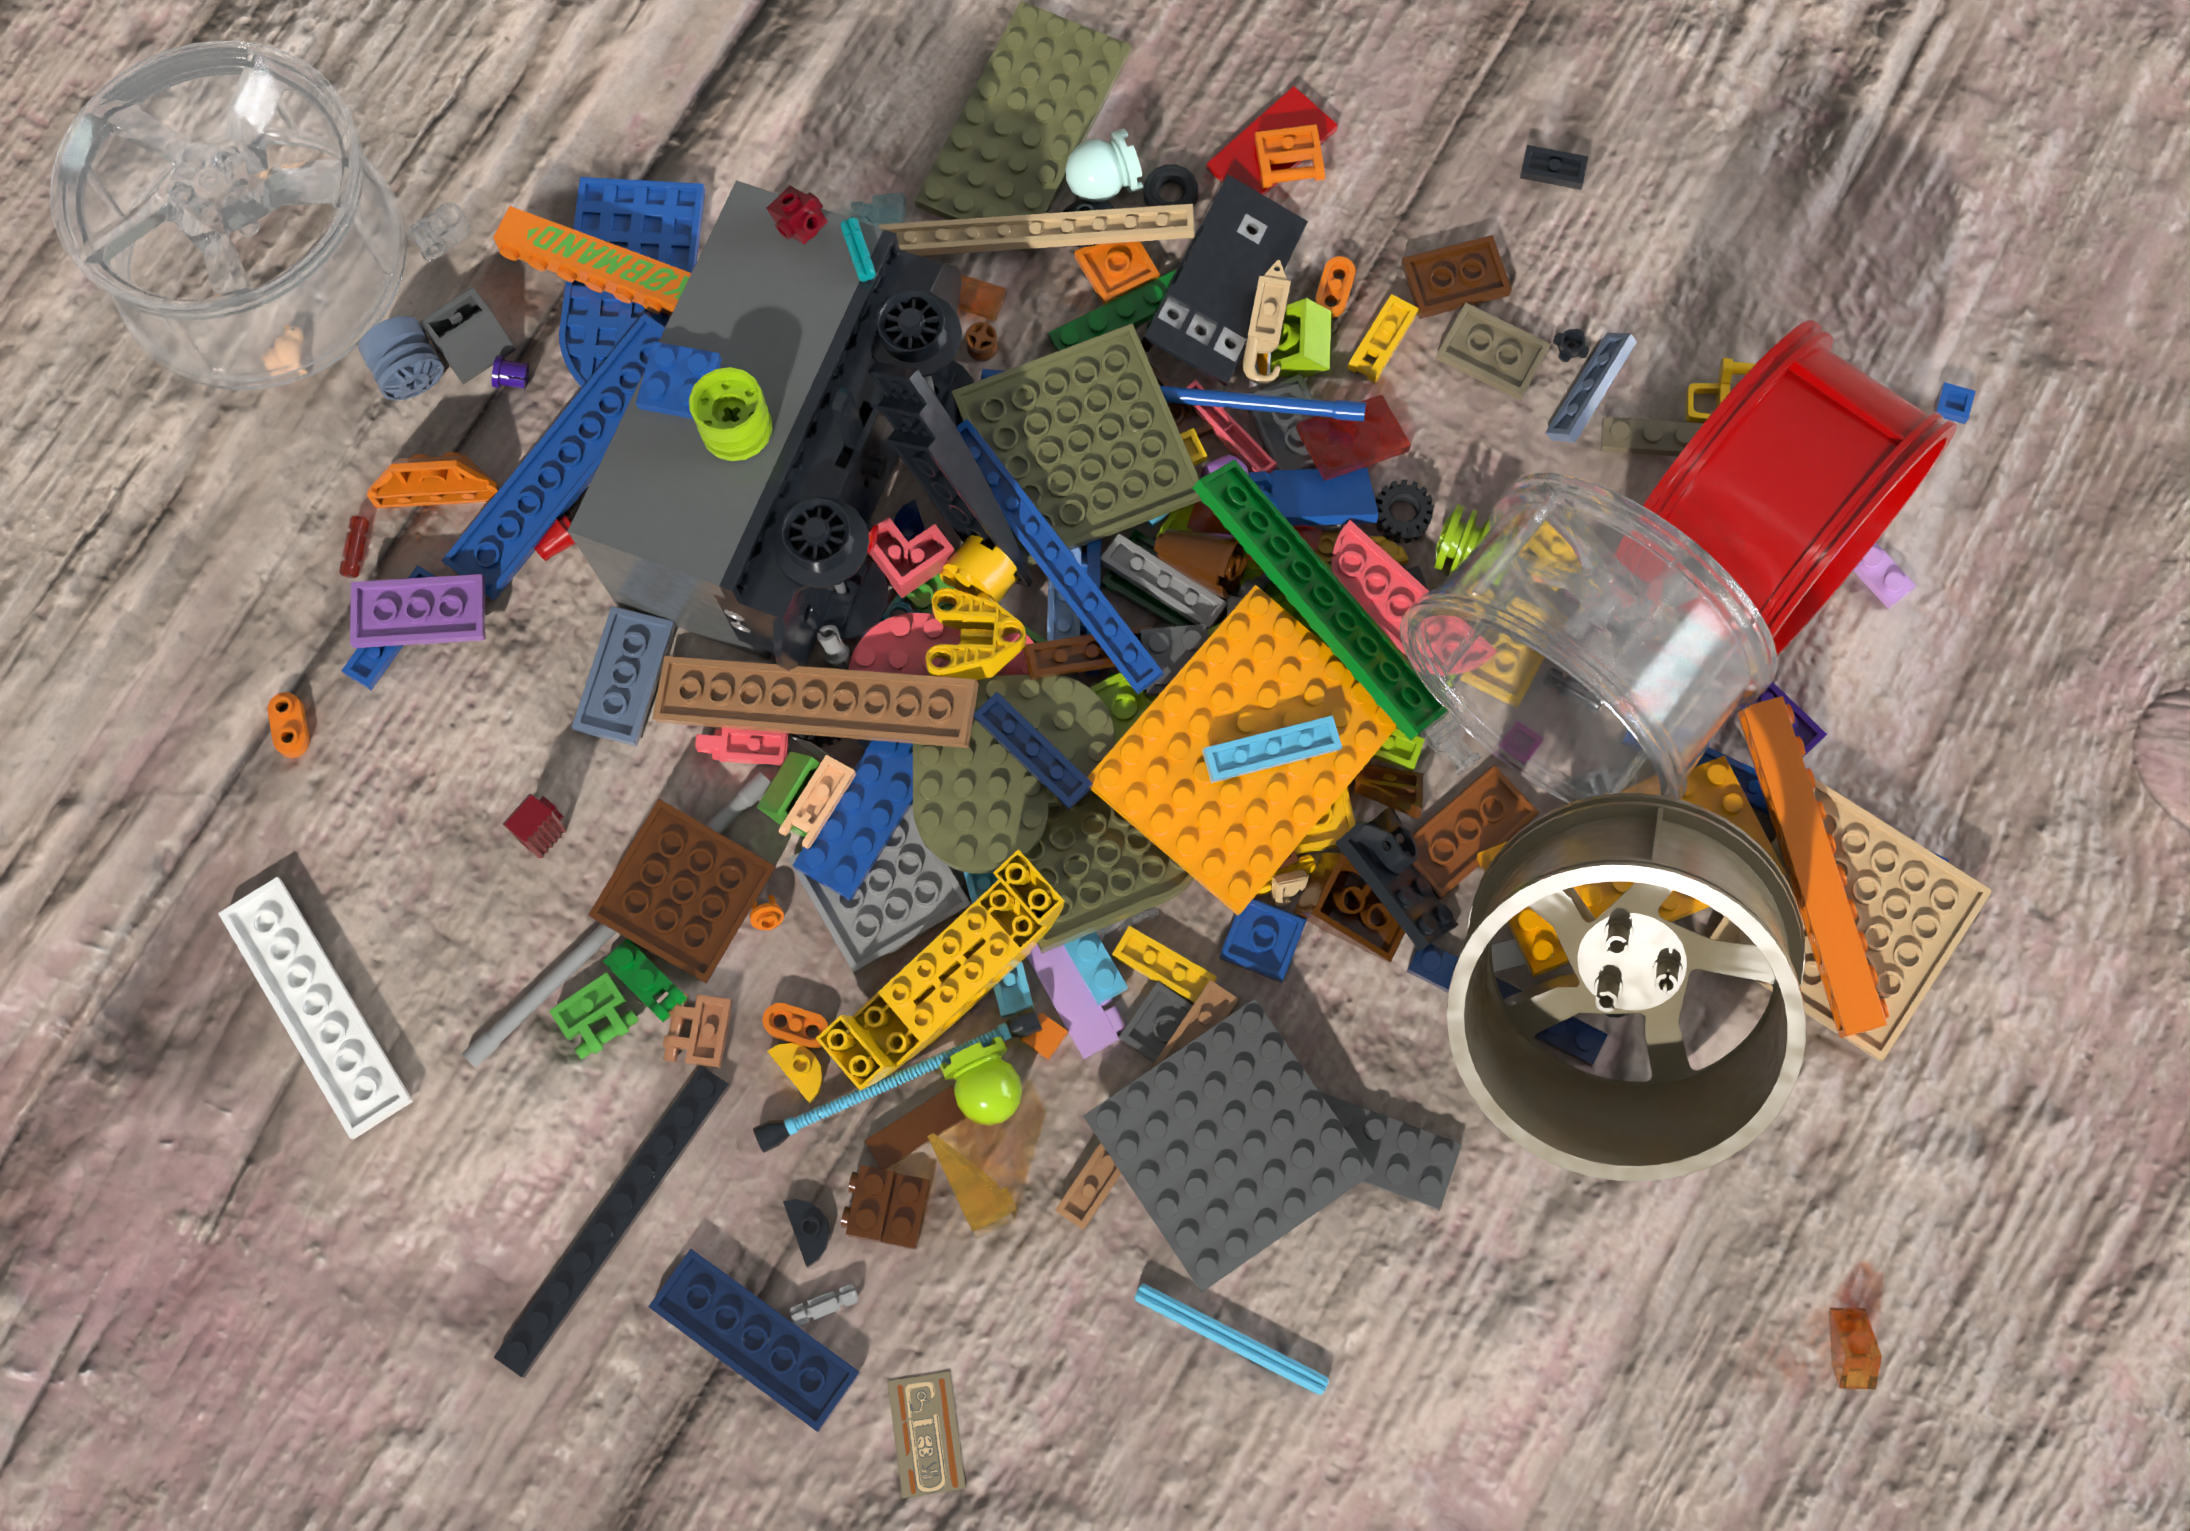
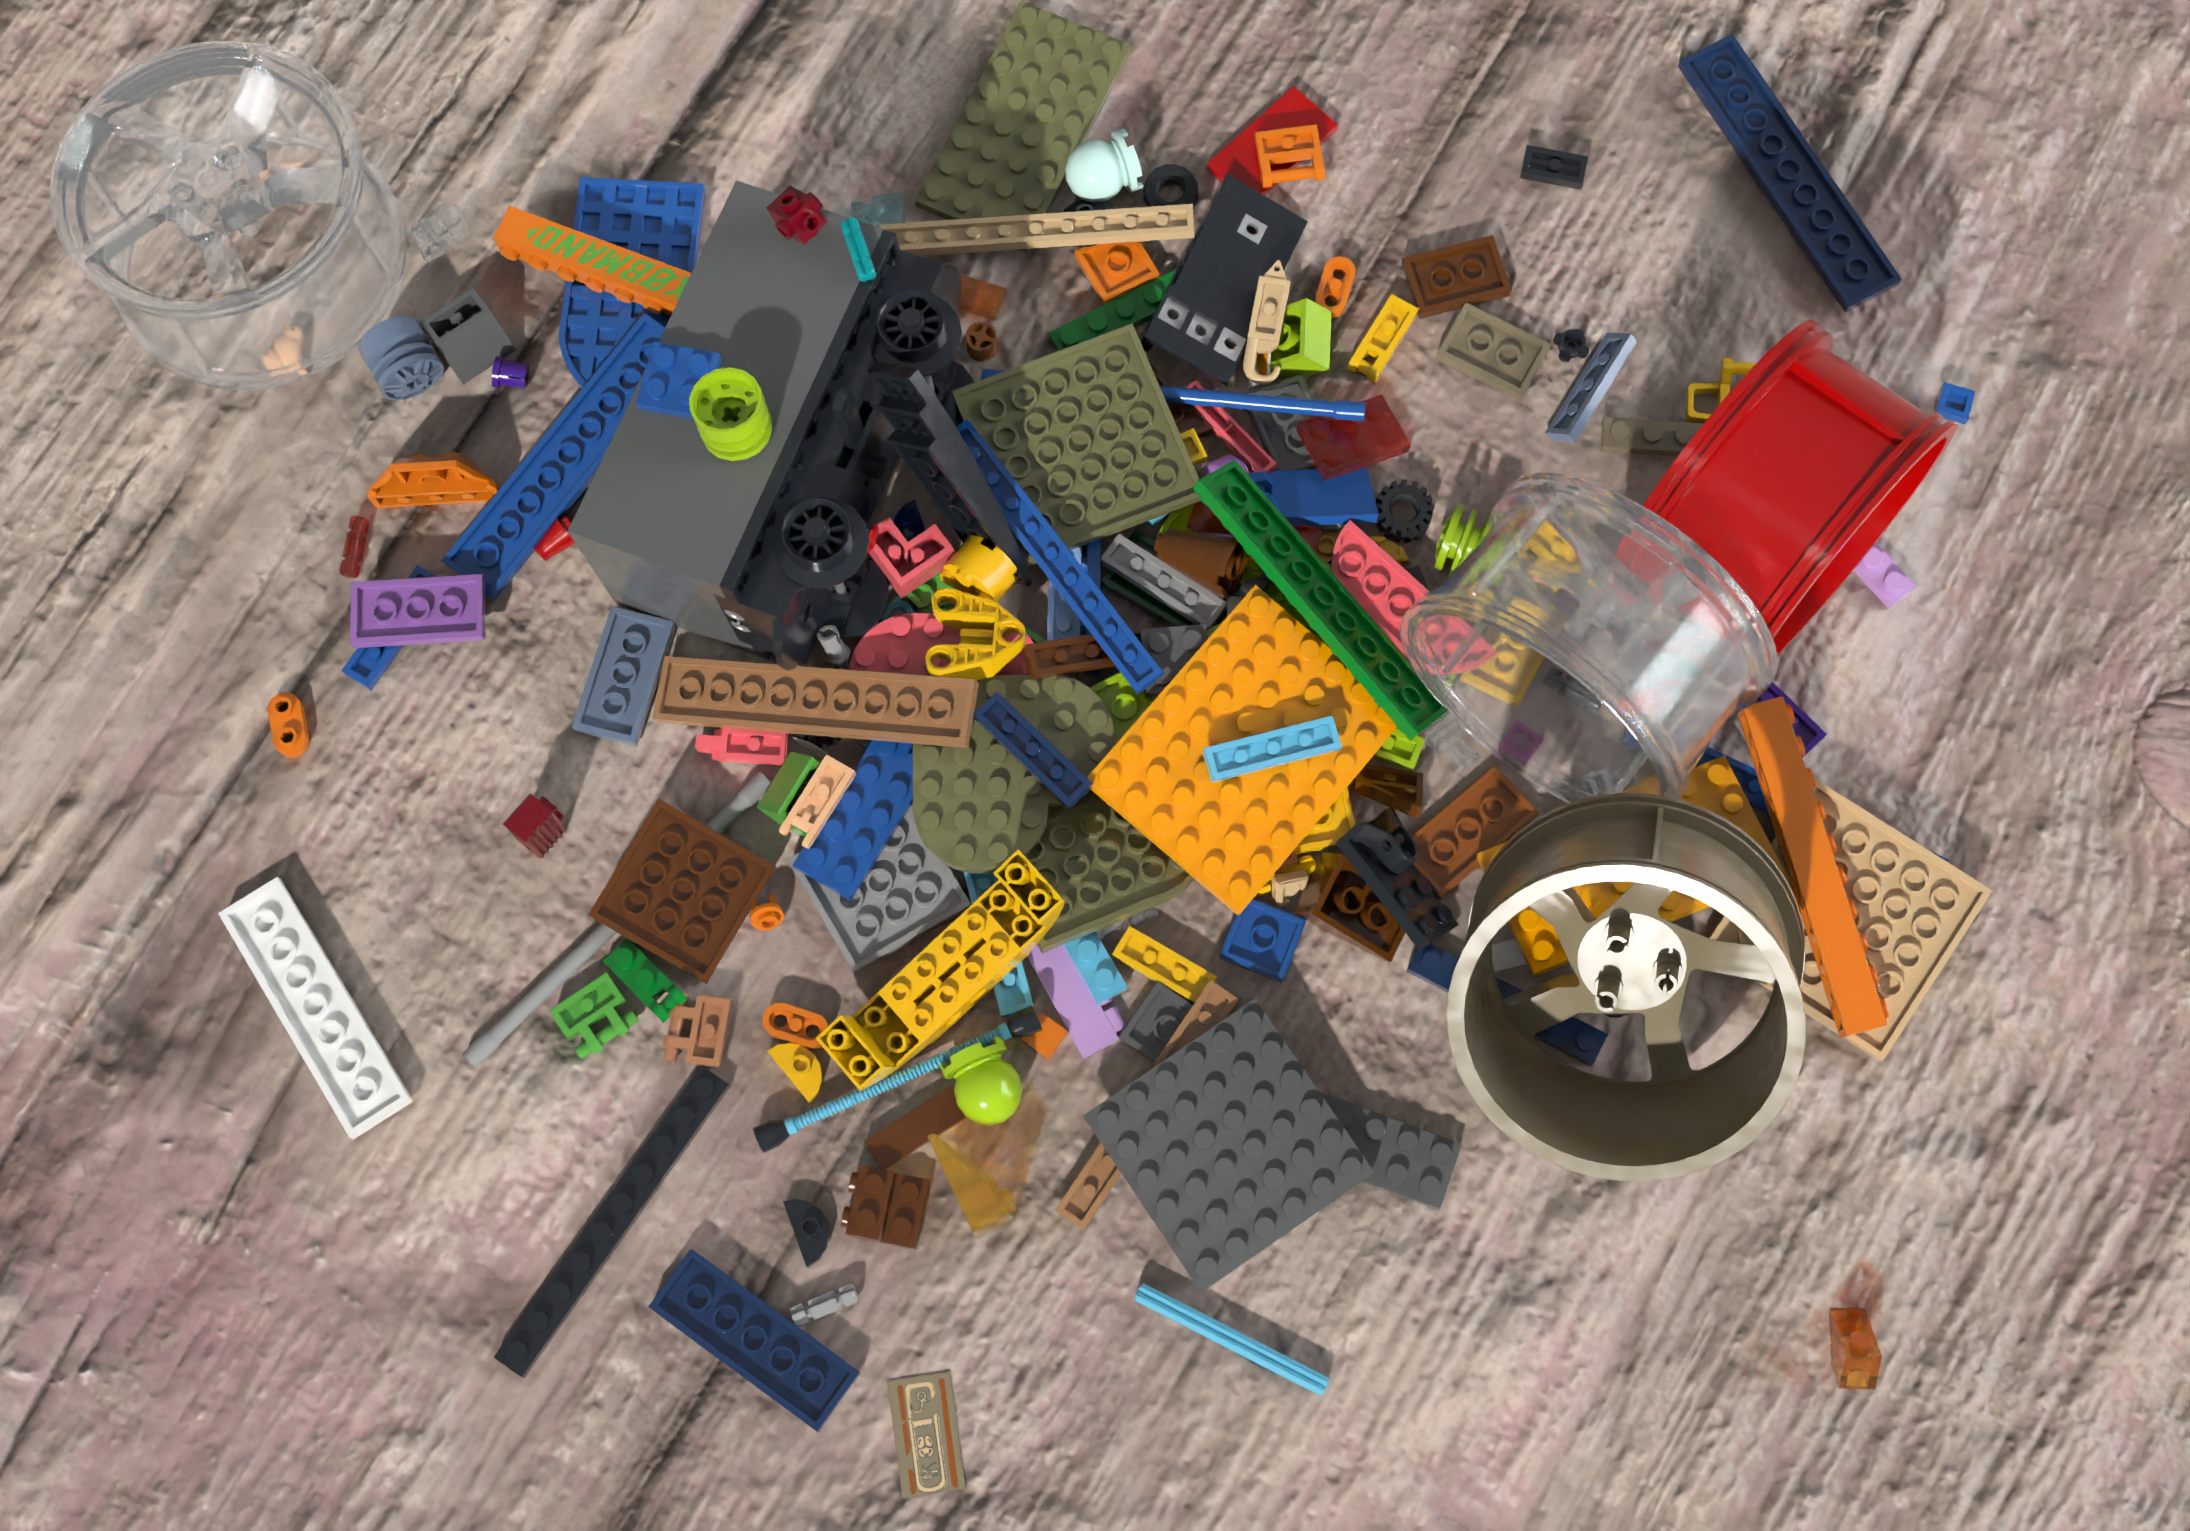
none -> dark blue plate [1678,34,1902,313]

